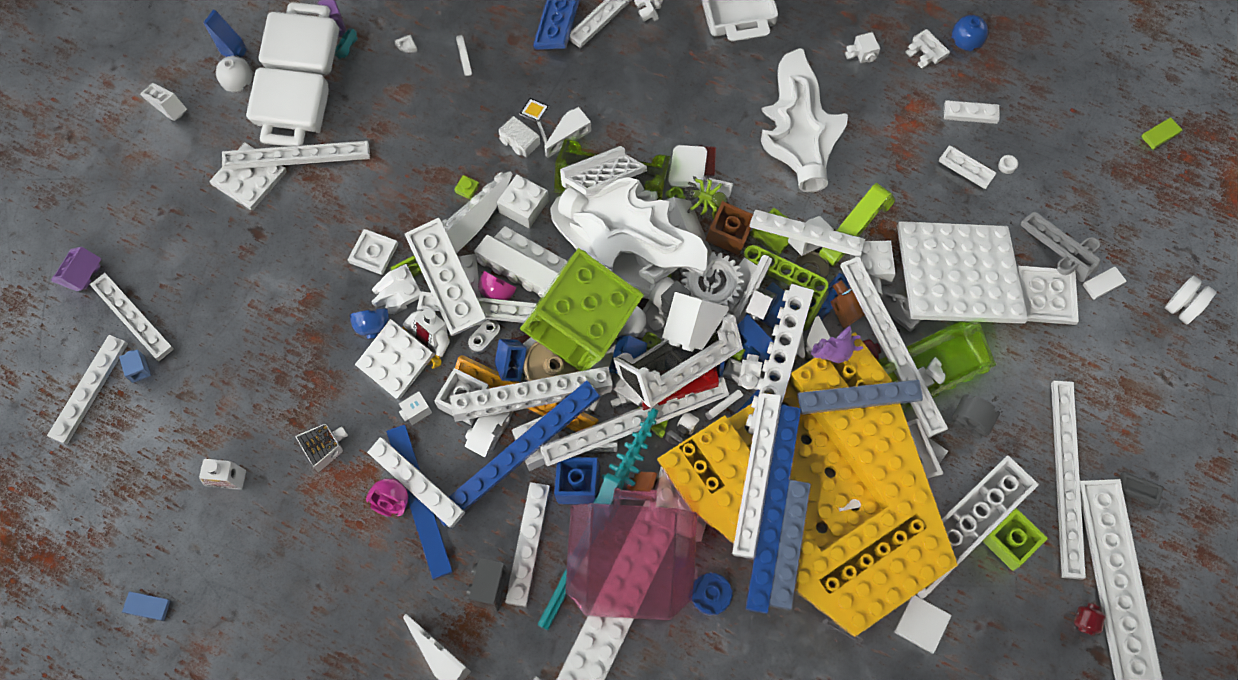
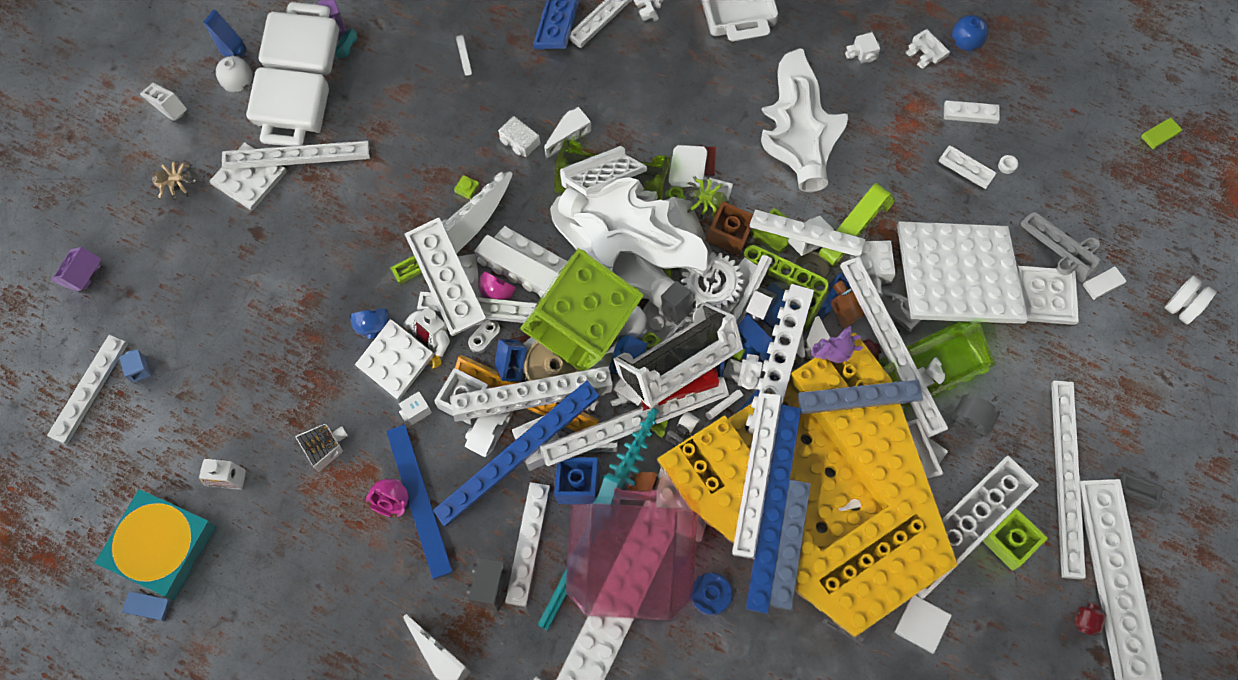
white plate [90,273,174,361] -> none
white plate [348,229,398,275] -> none
white plate [367,437,466,528] -> none
white plate [372,264,420,314] -> none
white tile [395,35,417,52] -> none
white brick [497,174,549,229] -> none
piece [519,98,550,144] -> none
white tile [639,264,678,284] -> none
white slope [662,292,729,352] -> none
none -> yellow tile [94,489,217,601]
none -> animal [152,161,198,201]

